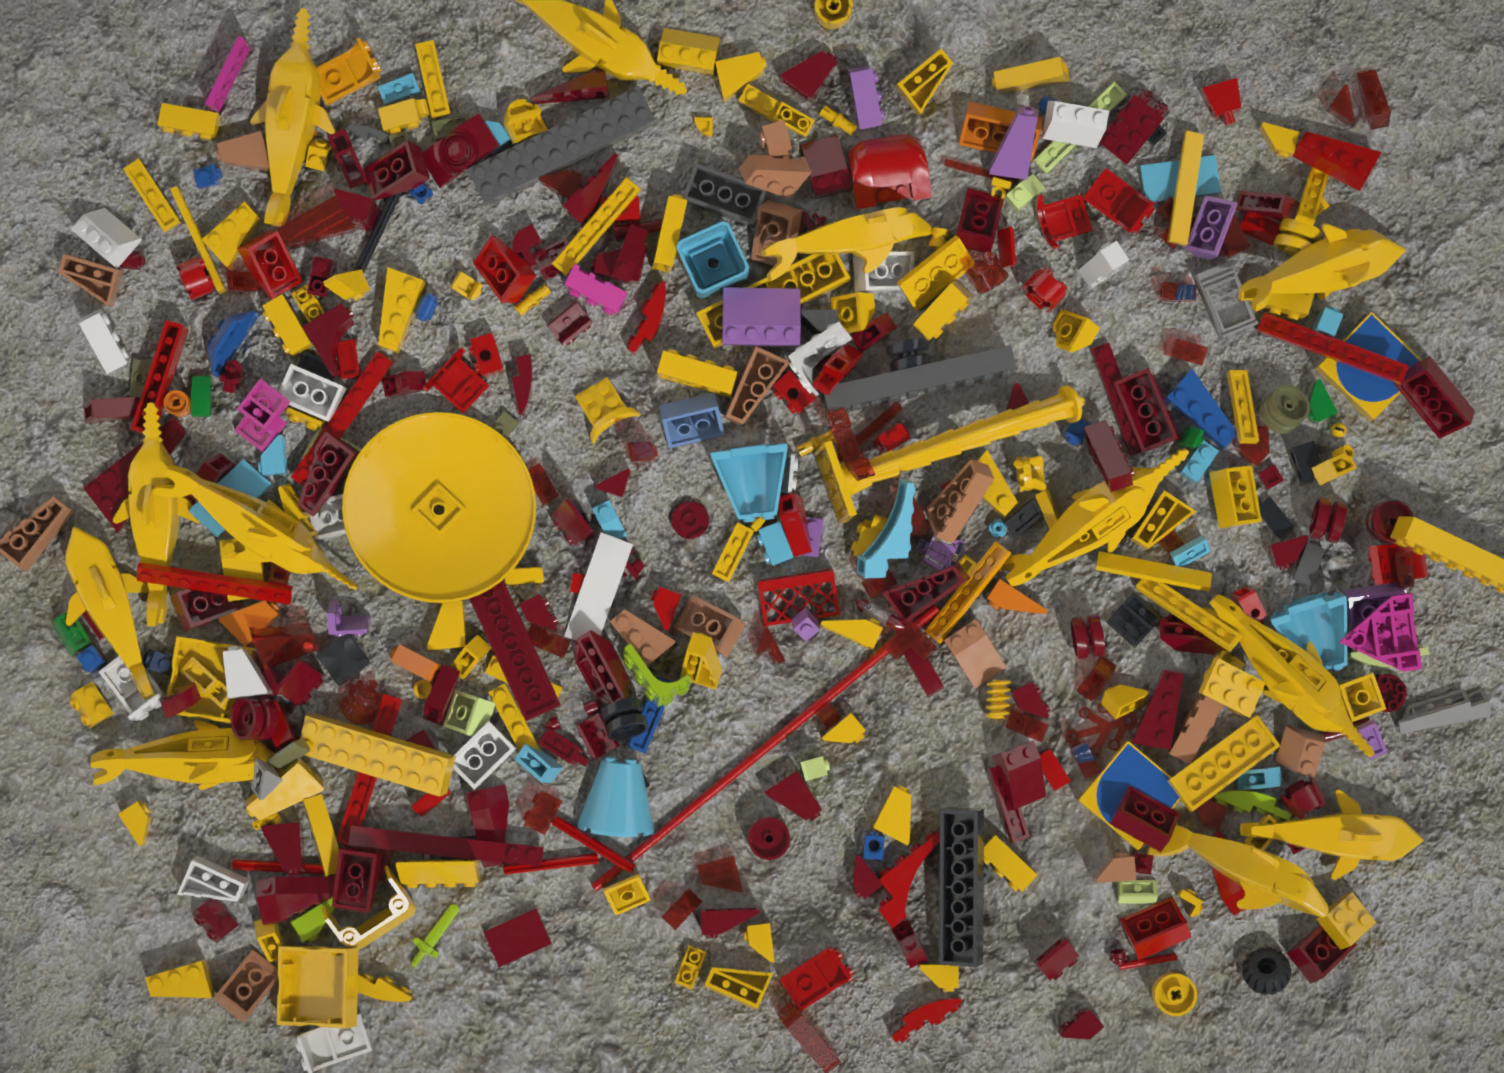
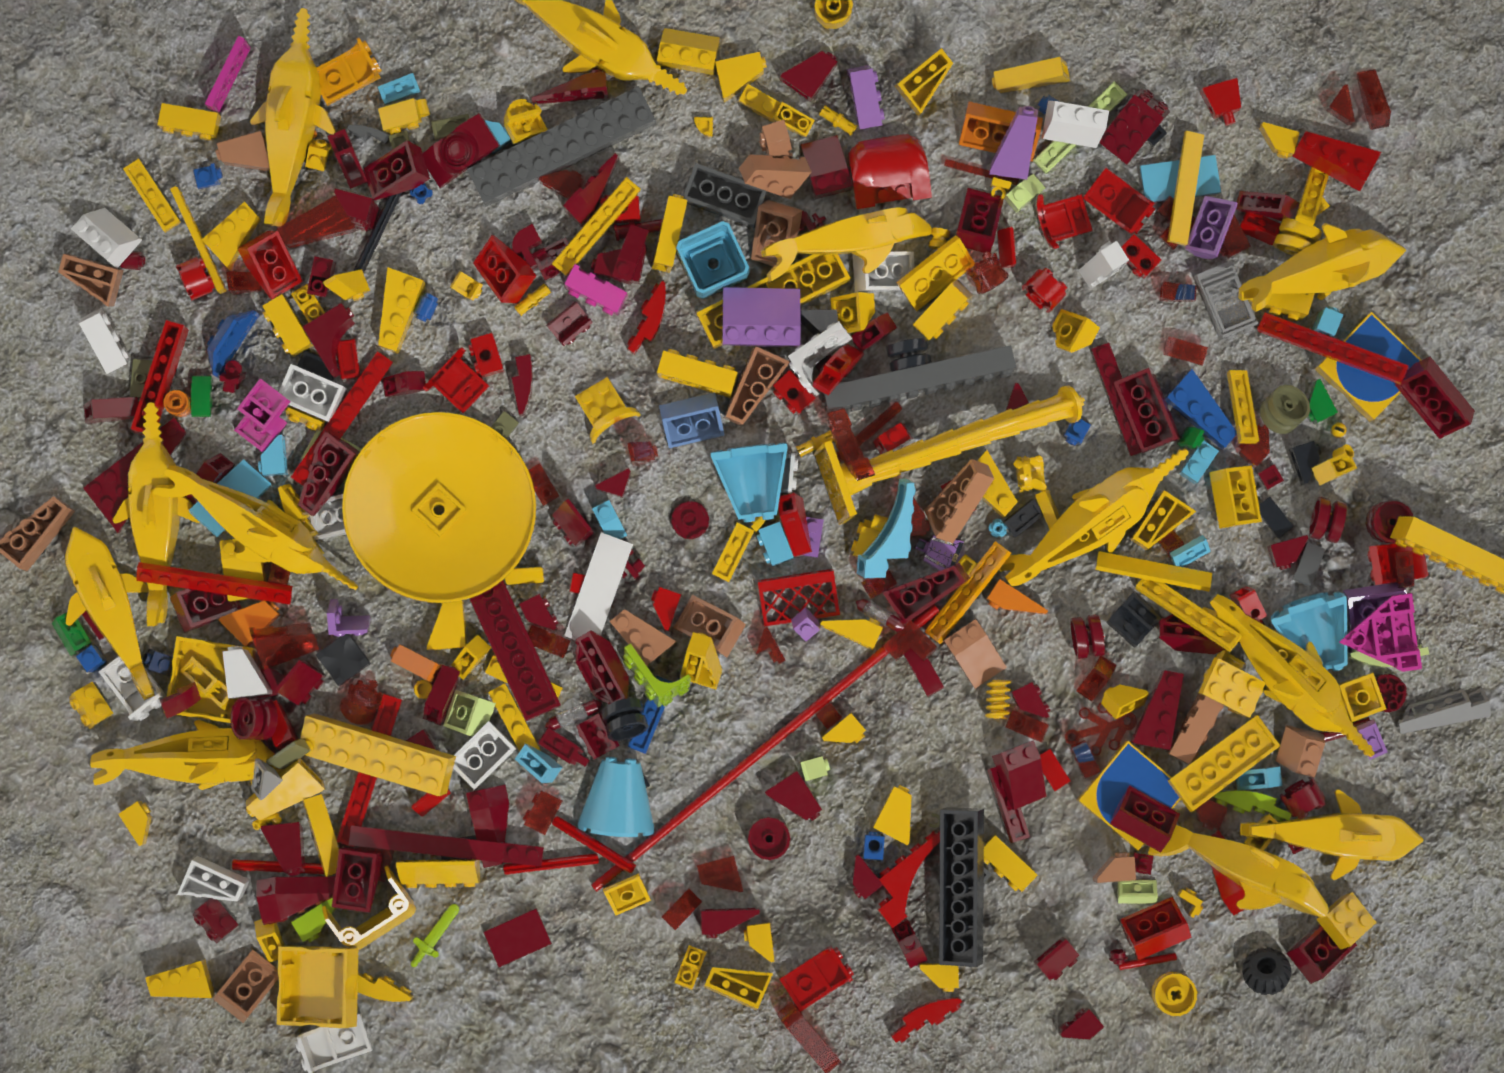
yellow plate [415,40,451,119] -> none
dark red wedge [1084,420,1135,492] -> none
none -> red brick [1121,234,1162,279]

